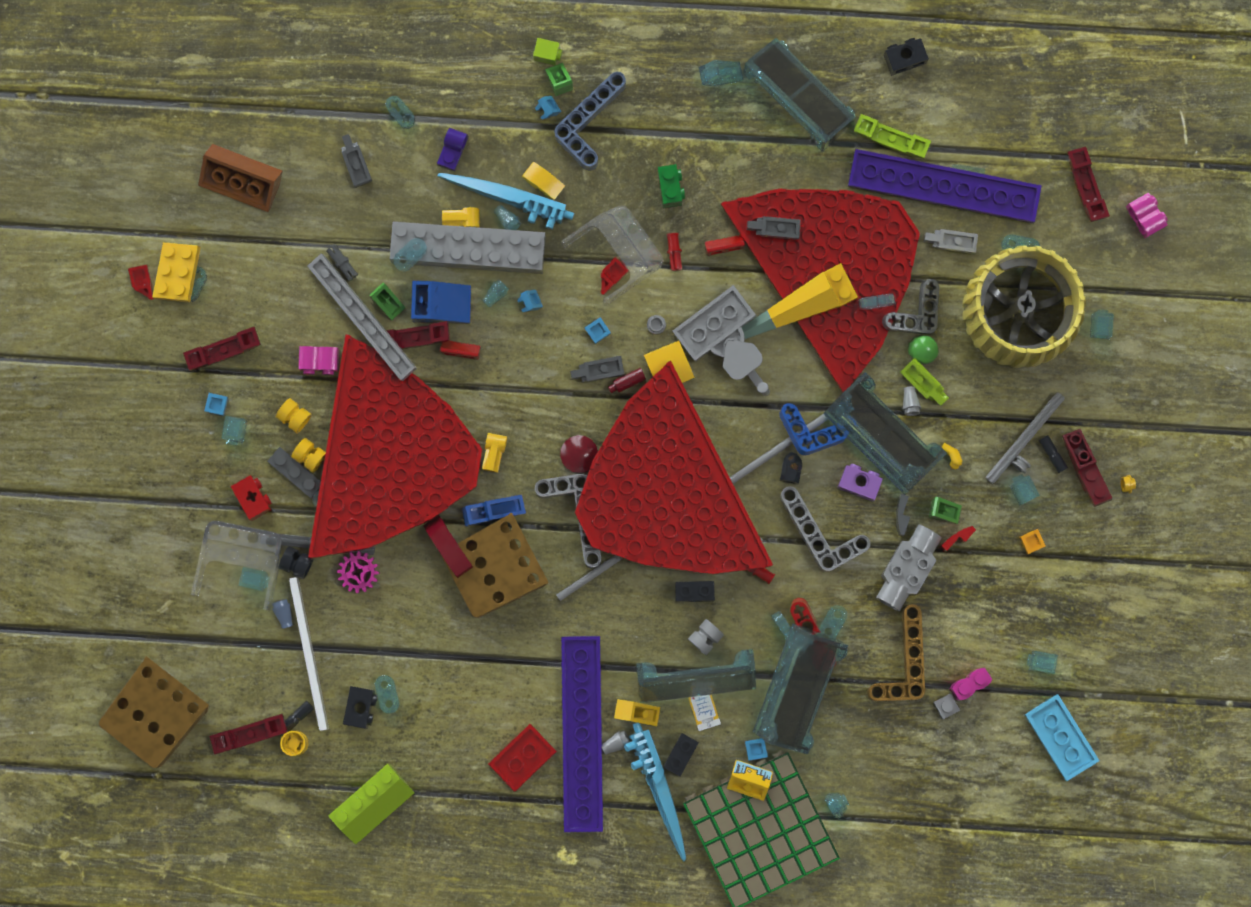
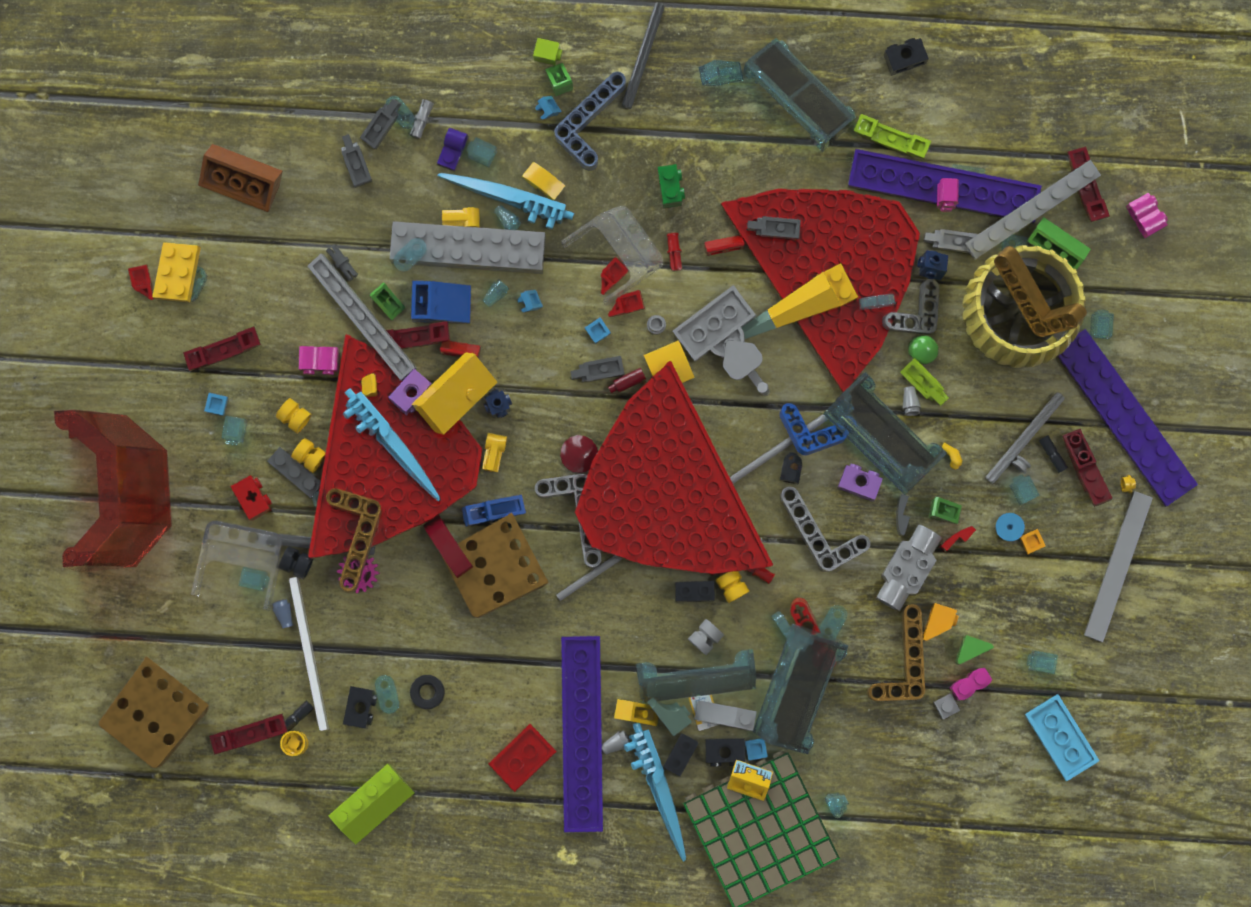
none -> clear red windscreen [54,410,172,572]
none -> pearl gold beam [326,488,382,593]
none -> medium azure piece [343,388,440,501]
none -> dark grey hinge [360,99,402,149]
none -> yellow slope [361,374,377,397]
none -> medium lavender brick [389,369,432,415]
none -> light grey pin [409,99,434,139]
none -> black tyre [410,675,445,710]
none -> yellow brick [412,352,498,435]
none -> clear light blue brick [466,137,497,167]
none -> dark blue brick [484,389,512,419]
none -> red slope [608,290,645,317]
none -> dark grey axle [622,2,665,109]
none -> sand green arch [647,698,692,736]
none -> light grey slope [694,700,757,731]
none -> black brick [705,738,745,767]
none -> yellow wheel [715,571,750,604]
none -> dark blue brick [917,250,948,280]
none -> light orange slope [923,603,959,642]
none -> dark pink brick [937,178,959,212]
none -> bright green slope [955,635,994,665]
none -> light grey plate [964,160,1101,260]
none -> pearl gold beam [994,246,1087,337]
none -> dark azure piece [996,513,1025,541]
none -> bright green brick [1027,217,1091,270]
none -> dark purple plate [1057,329,1198,507]
none -> light grey tile [1084,491,1153,642]

